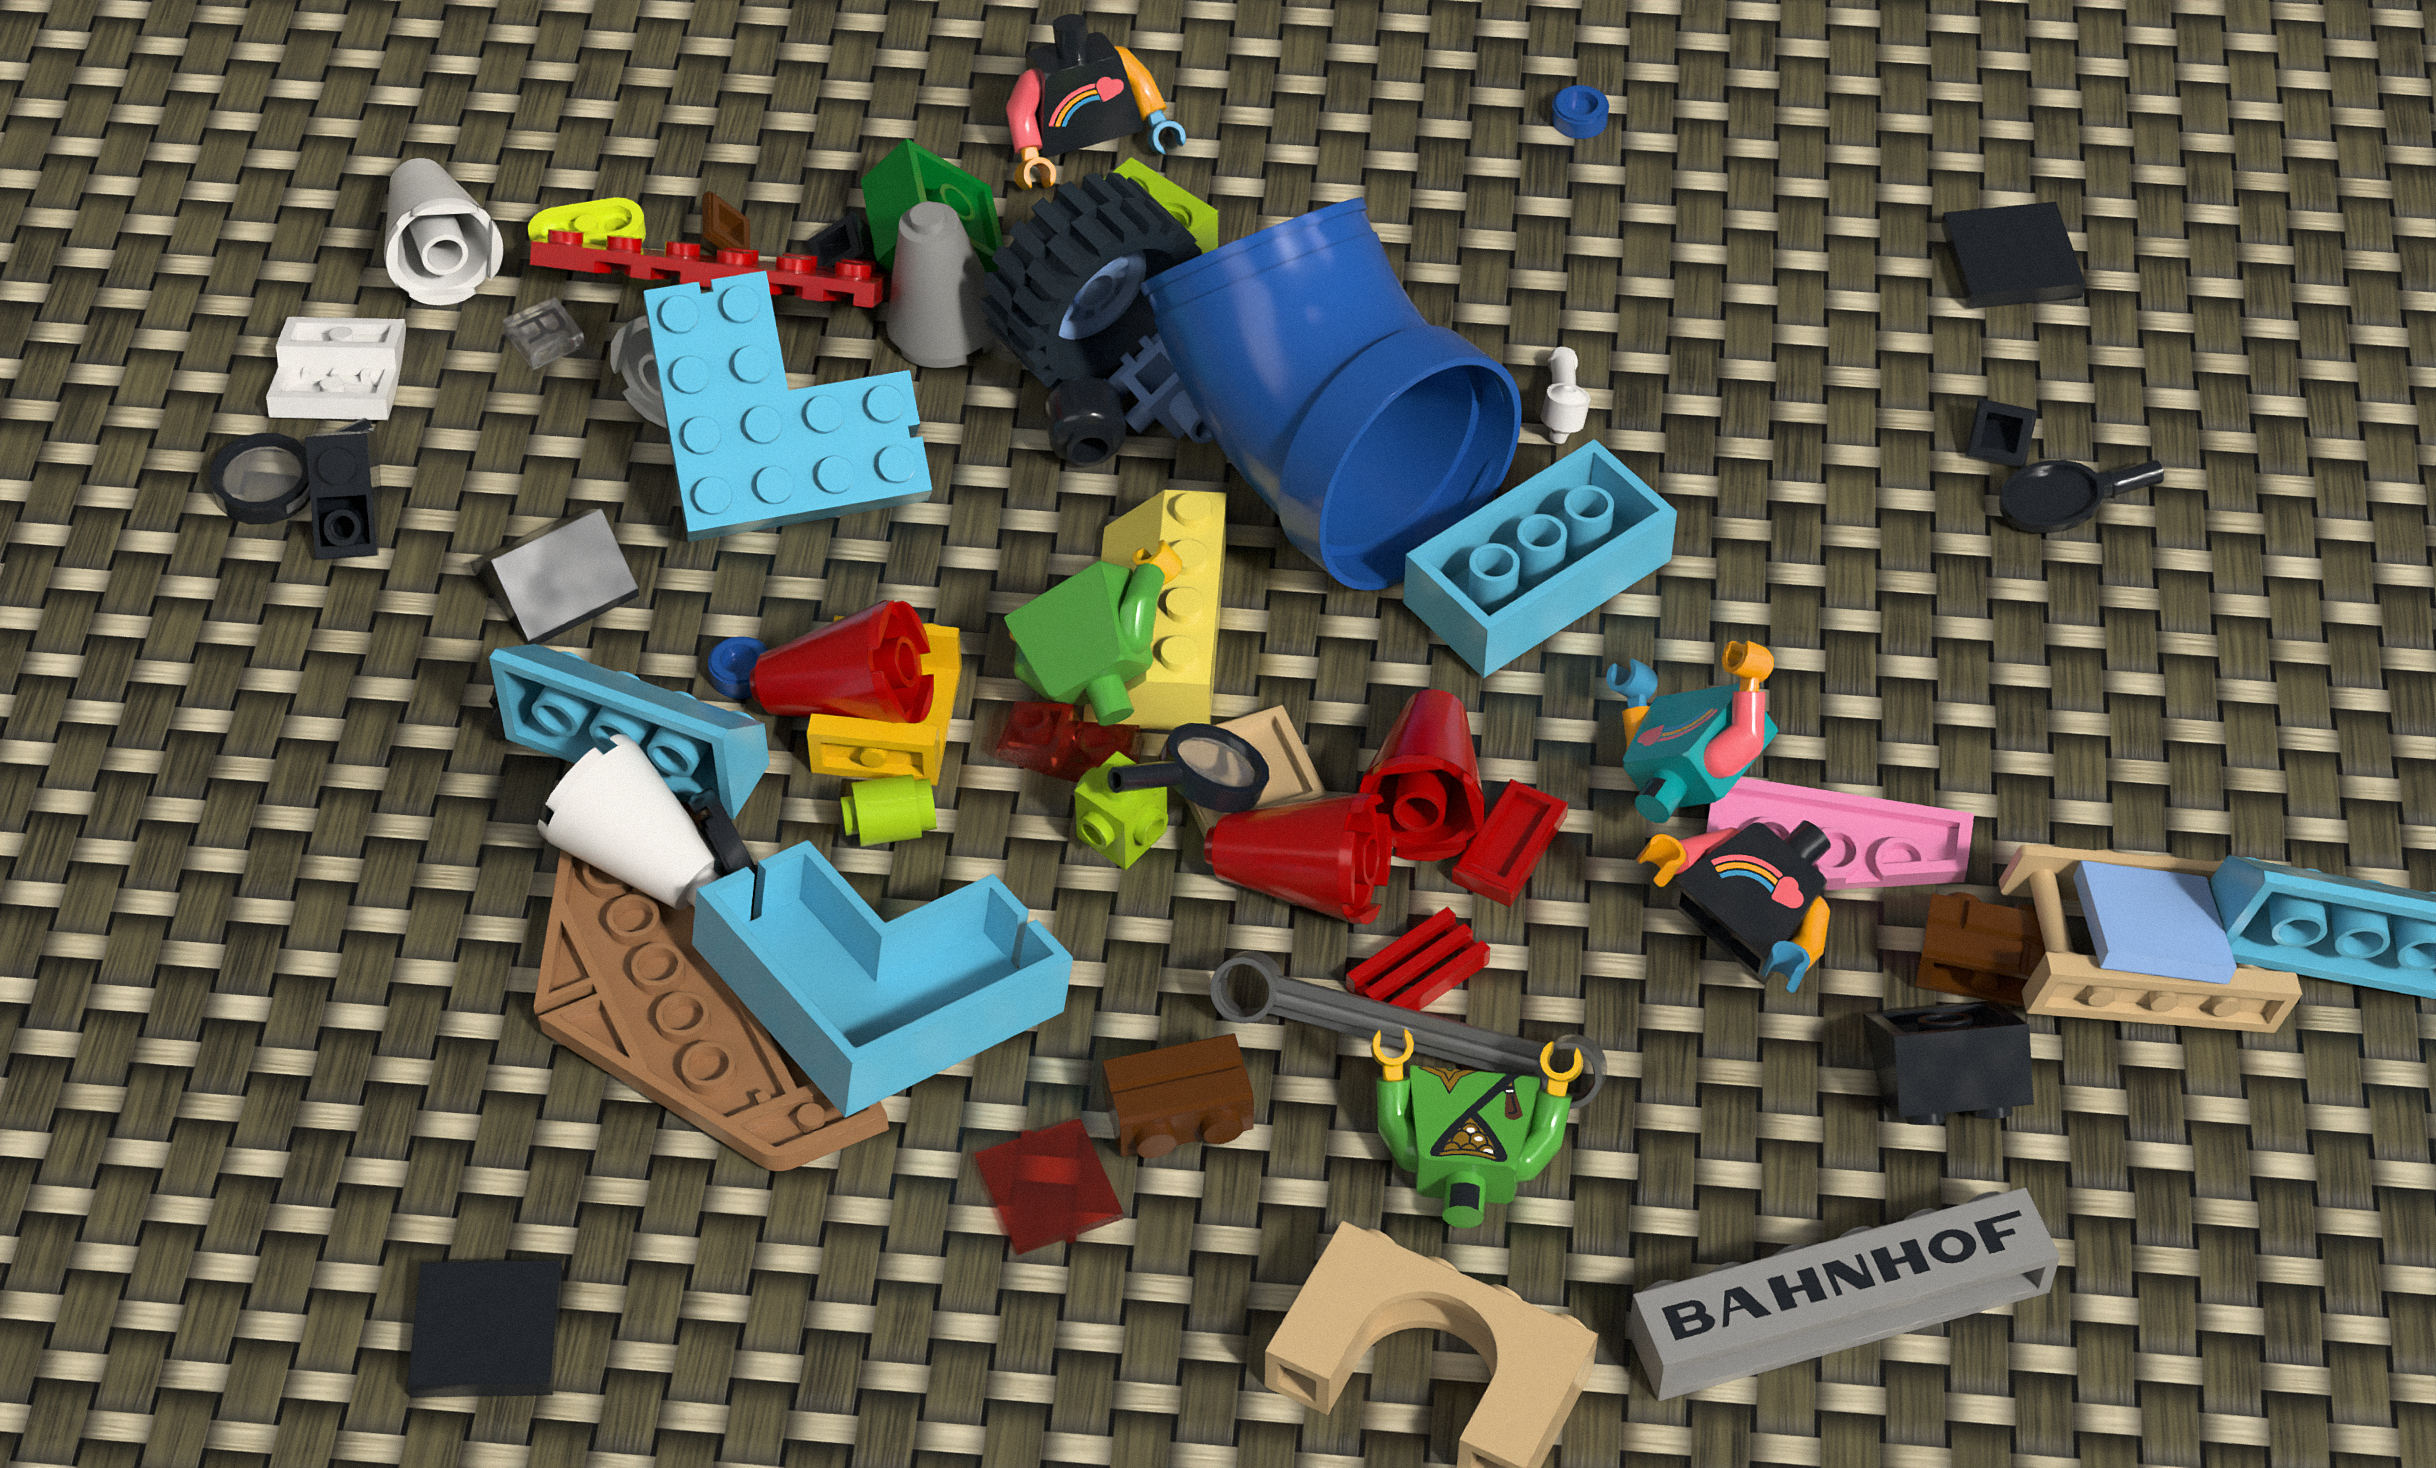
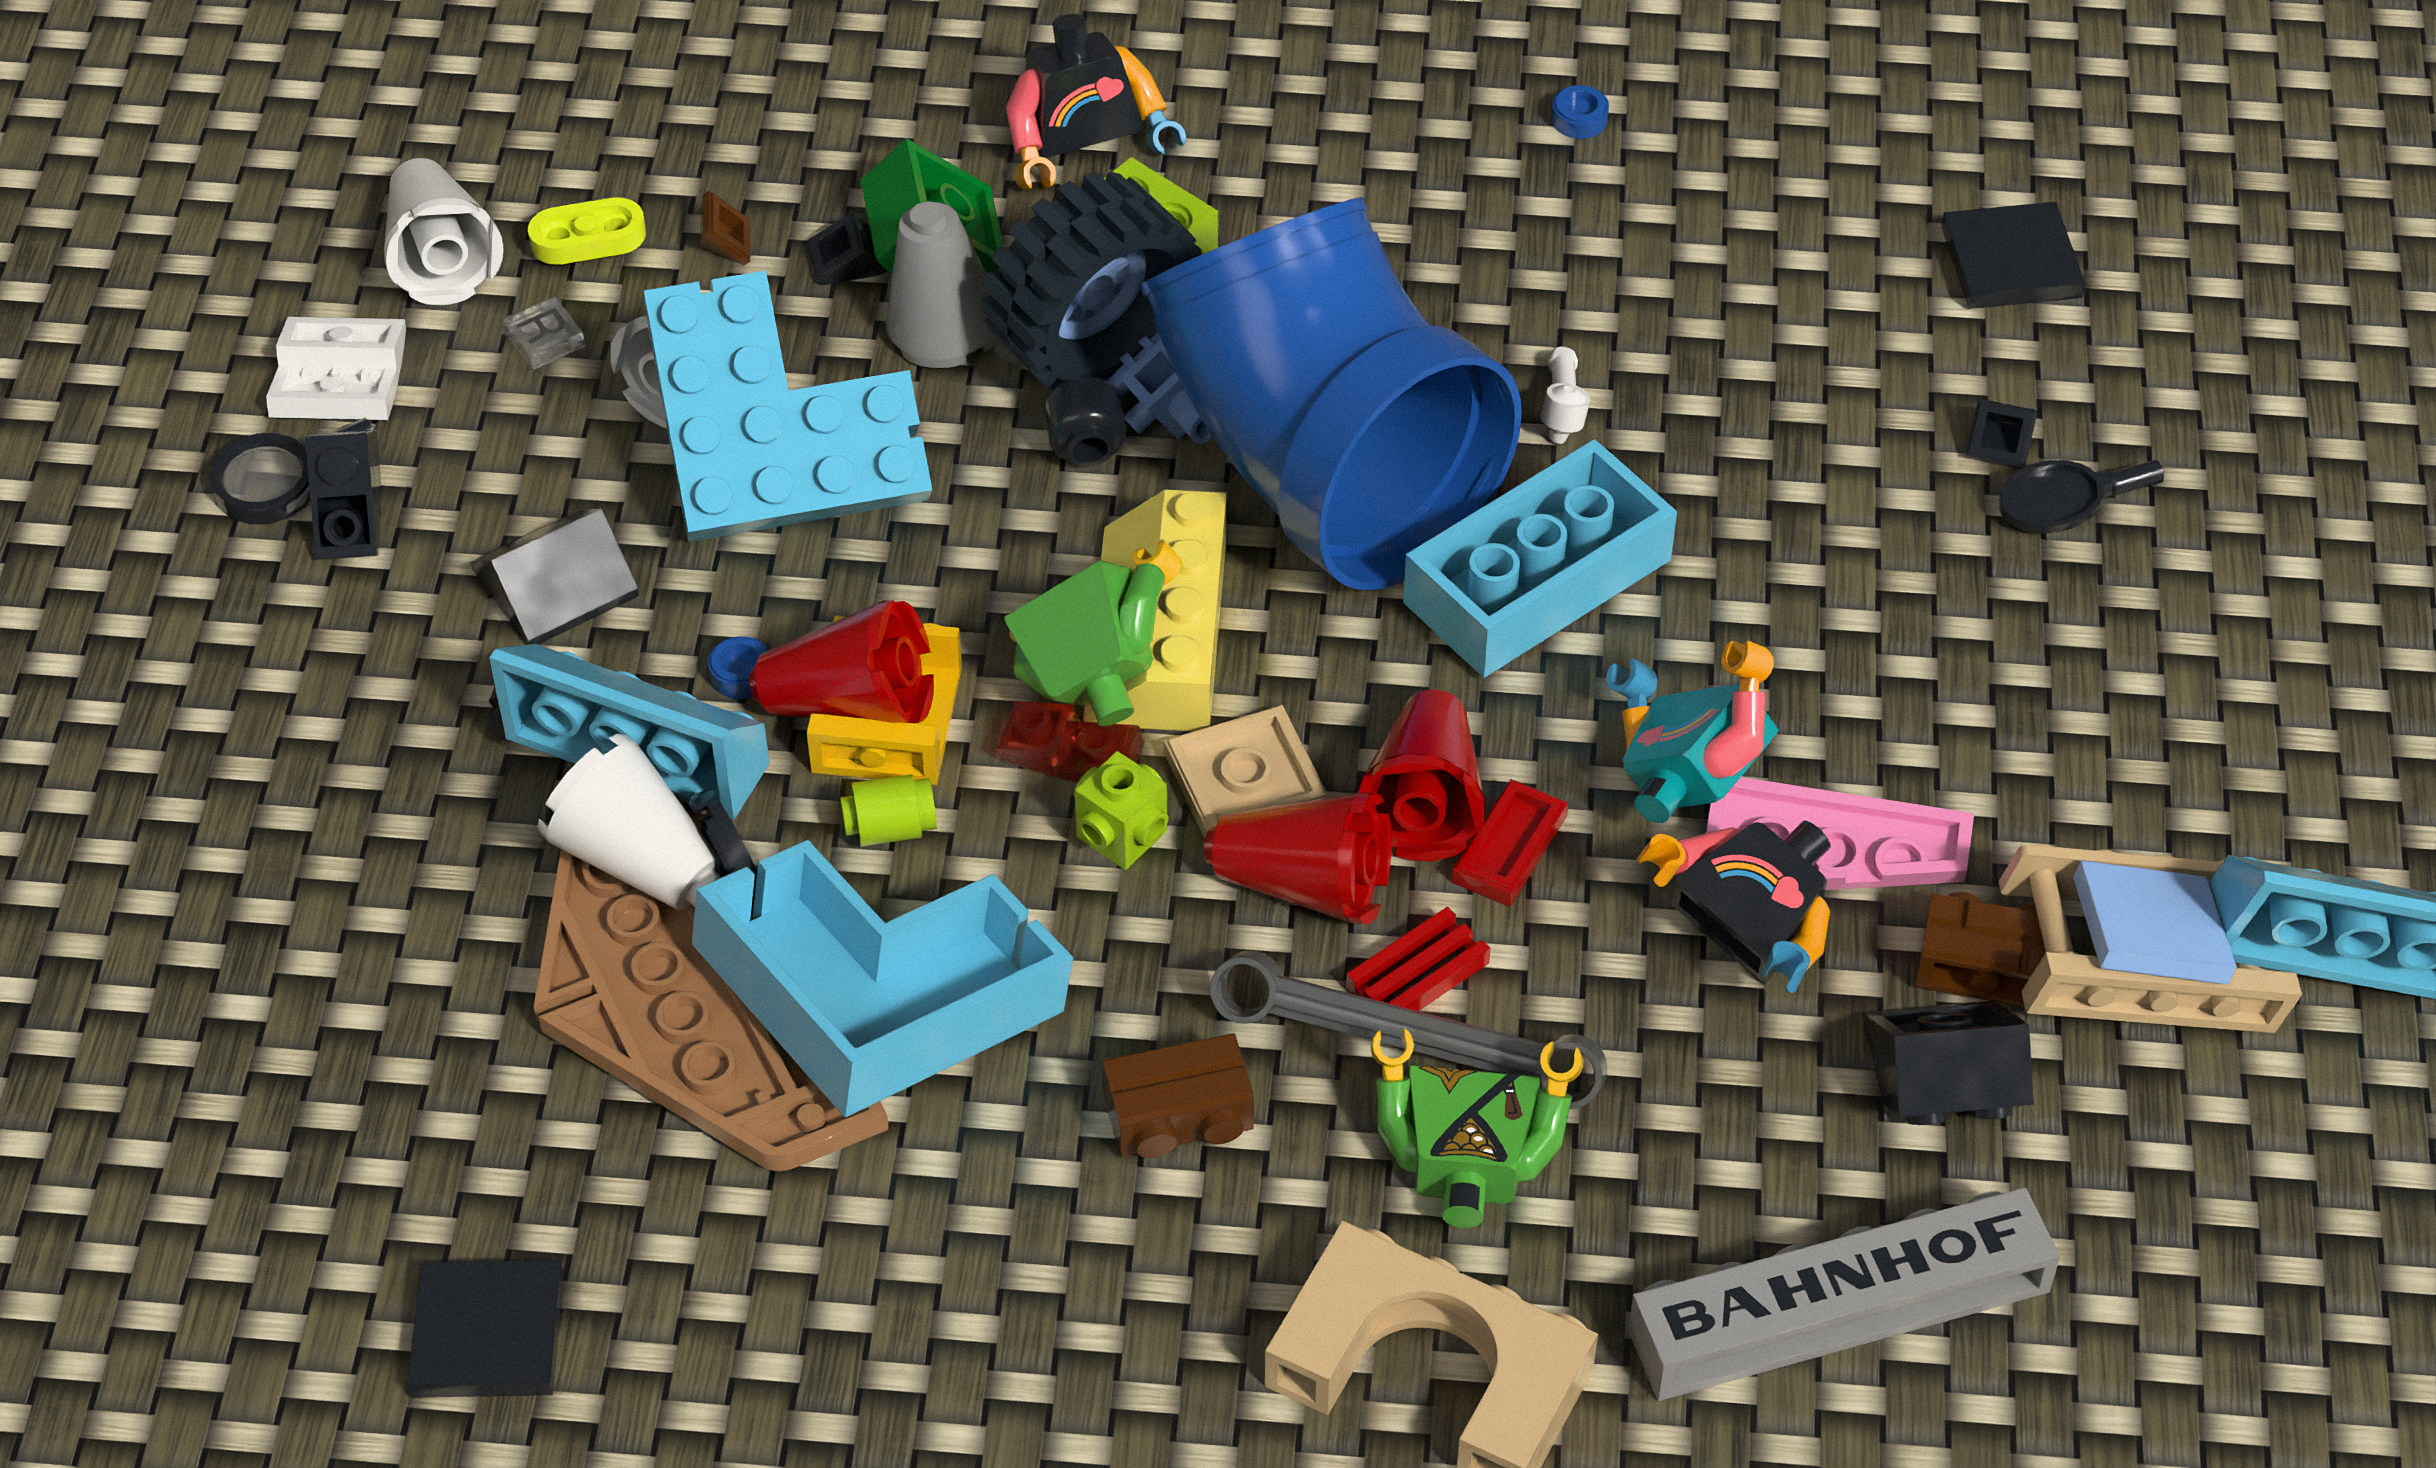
red wing [529,229,889,308] -> none
clear red piece [975,1118,1123,1256] -> none
black piece [1108,723,1270,813] -> none

